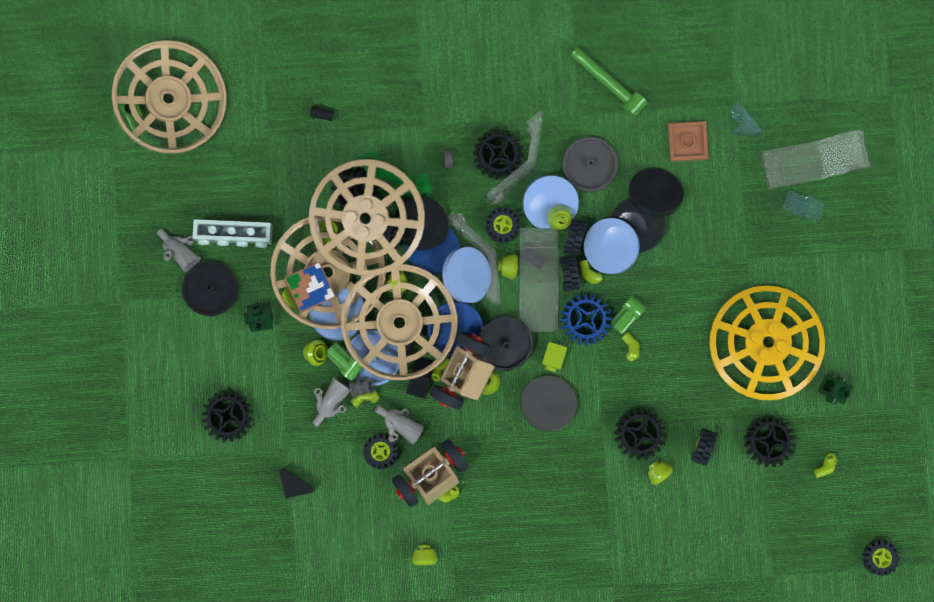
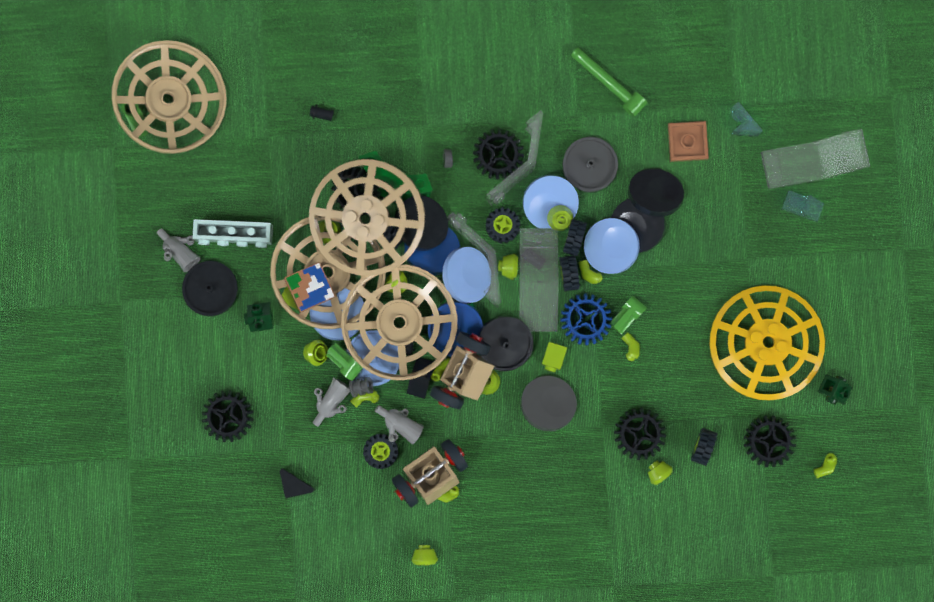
black wheel [862,540,900,576] -> none

